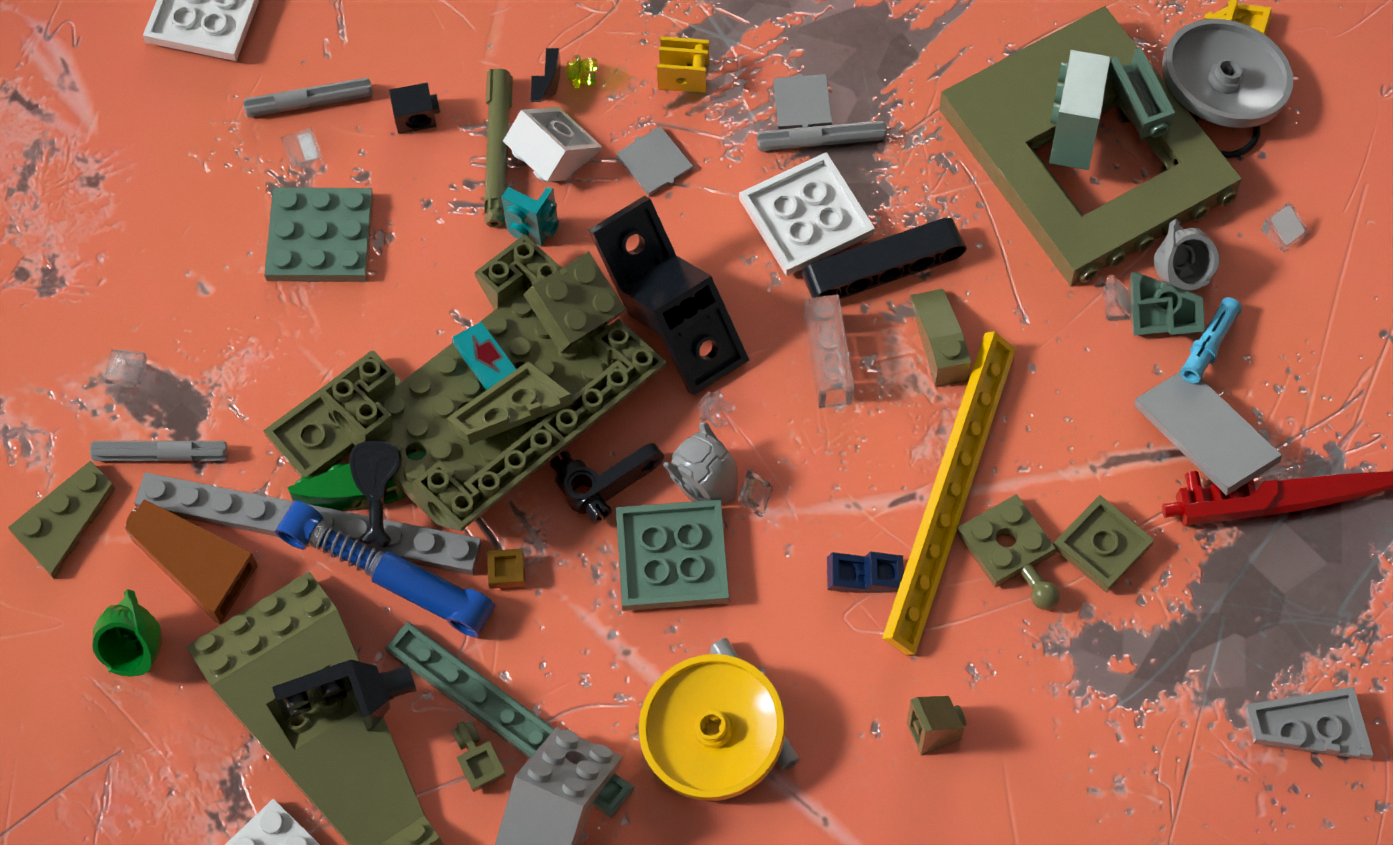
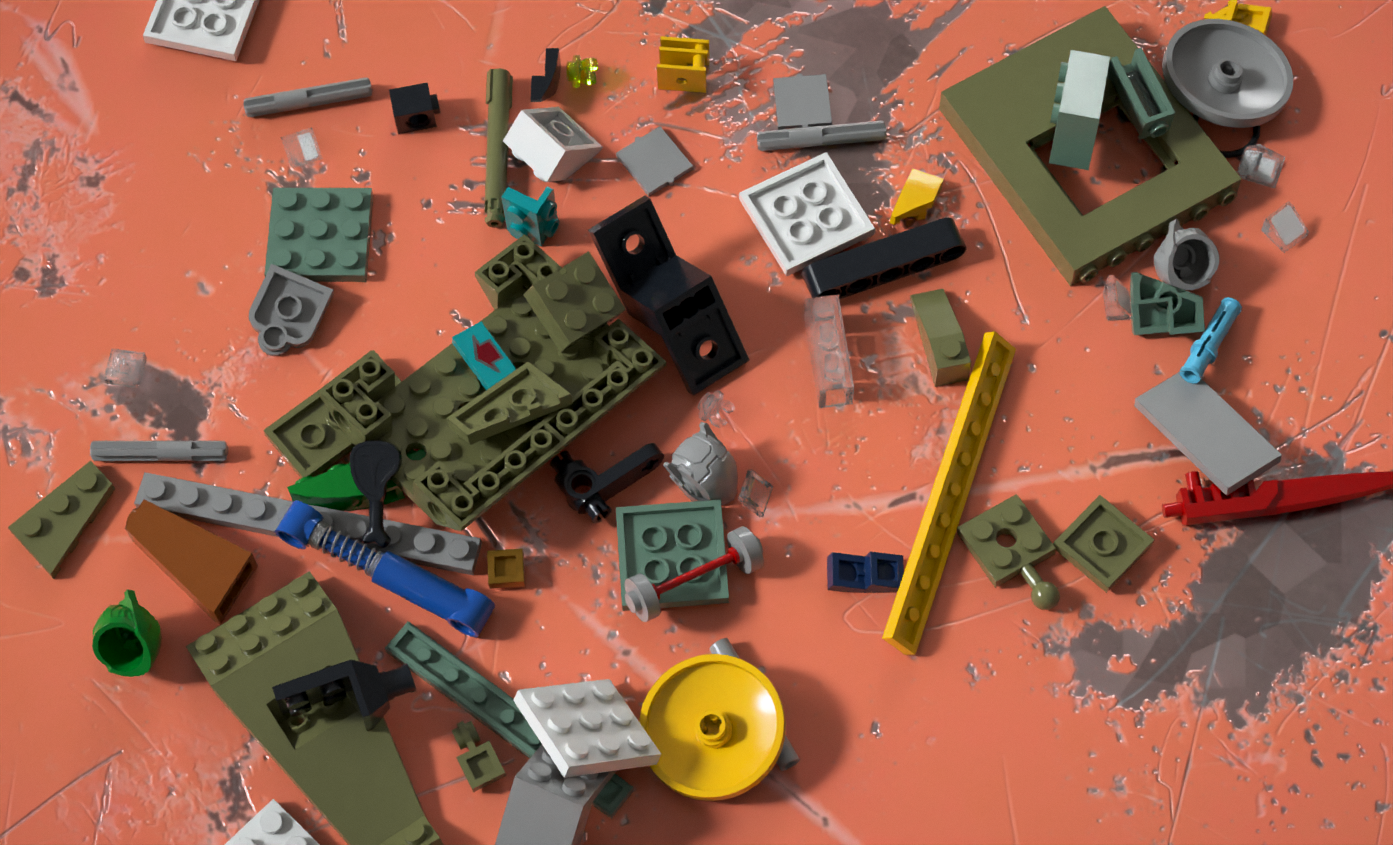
olive slope [907,696,966,755] -> none
light grey wing [1244,687,1374,760] -> none
none -> light grey plate [249,264,334,356]
none -> white plate [513,679,661,778]
none -> light grey axle [624,526,764,622]
none -> yellow slope [889,169,944,225]
none -> clear slope [1237,144,1285,188]

